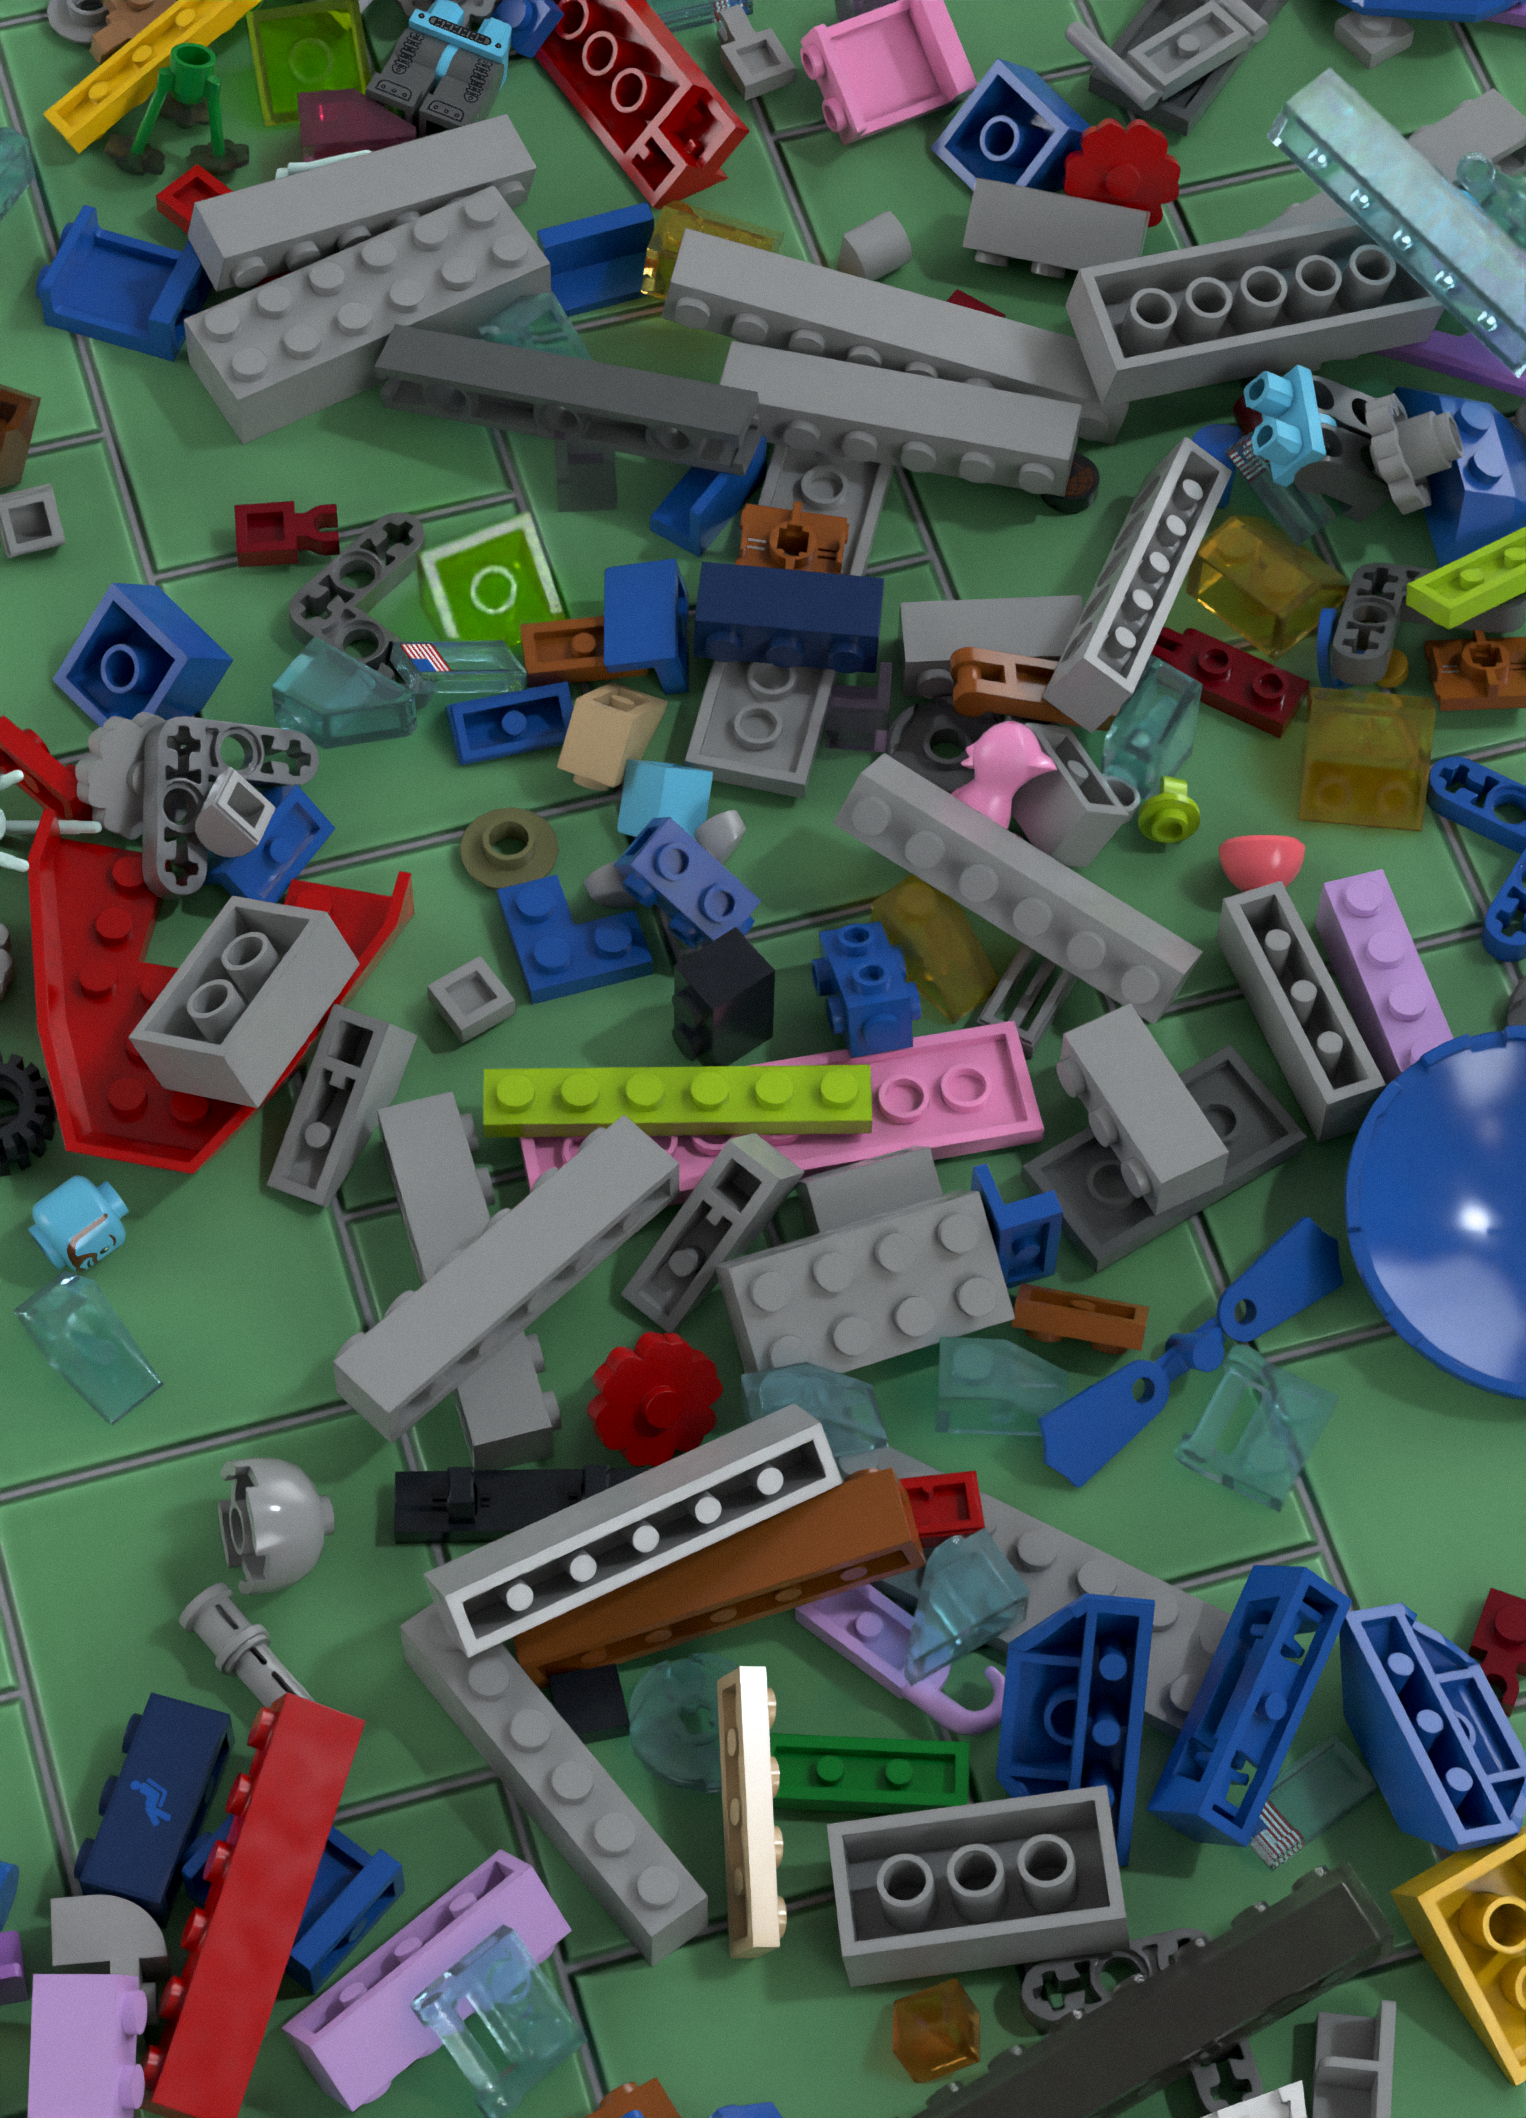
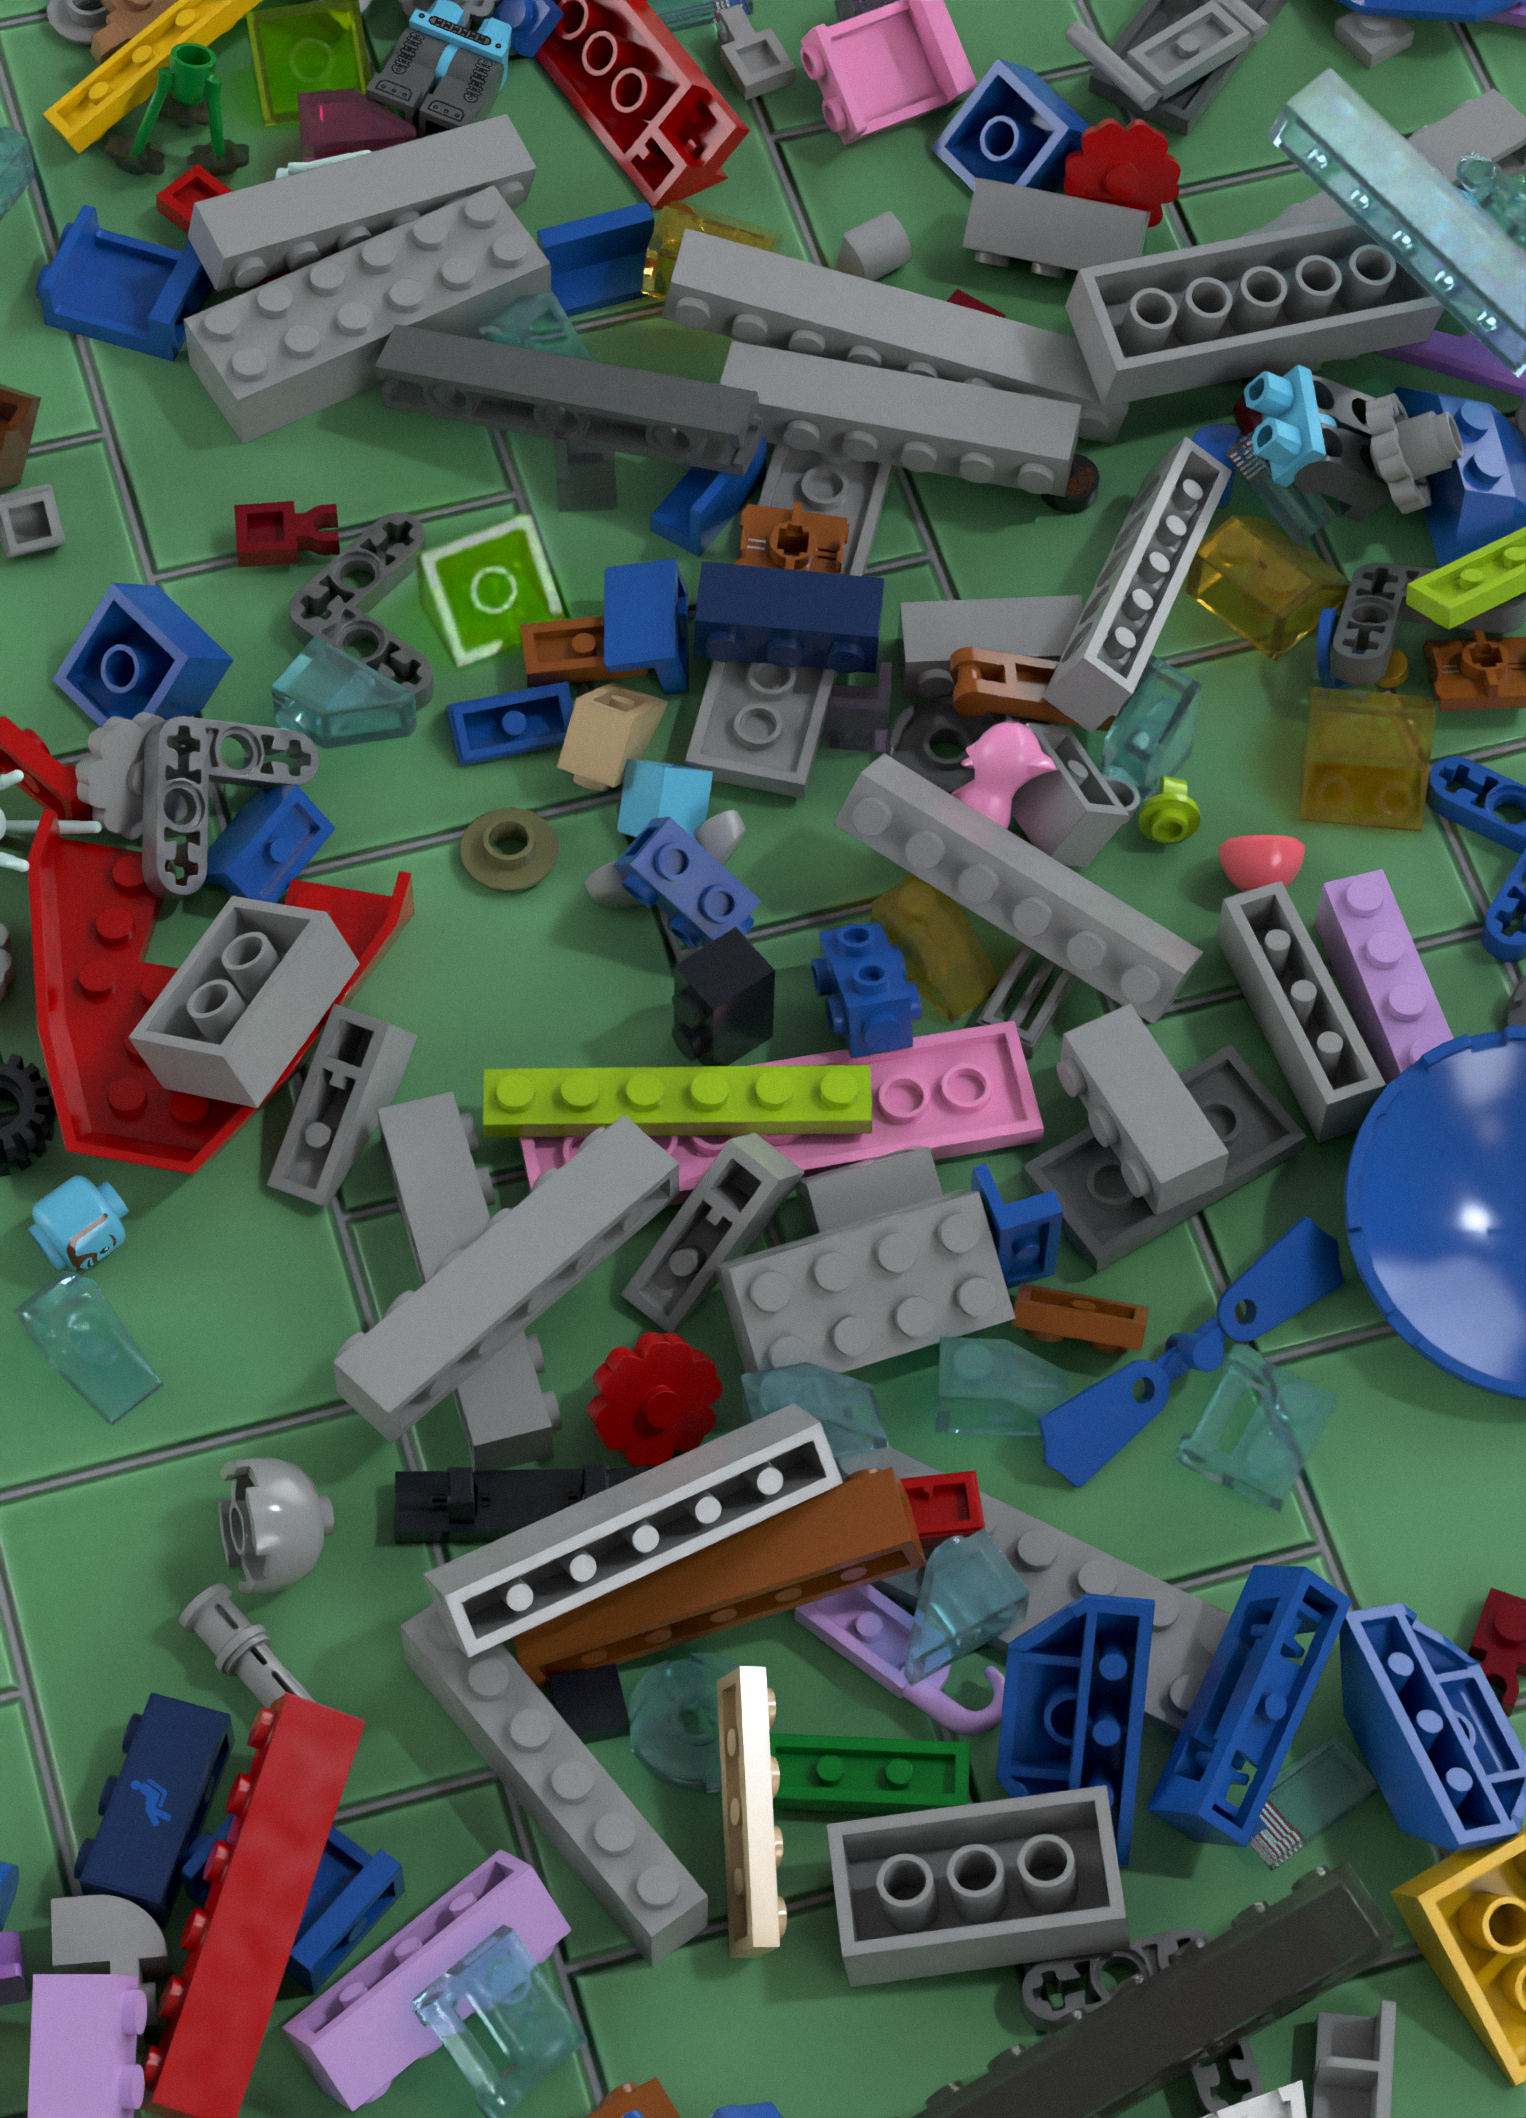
light grey brick [195,767,276,858] -> none
clear light blue tile [389,640,527,694] -> none
light grey plate [427,956,516,1044] -> none
blue plate [497,875,653,1005] -> none
clear orange slope [893,1978,980,2083] -> none
dark red hinge [1146,627,1310,739] -> none

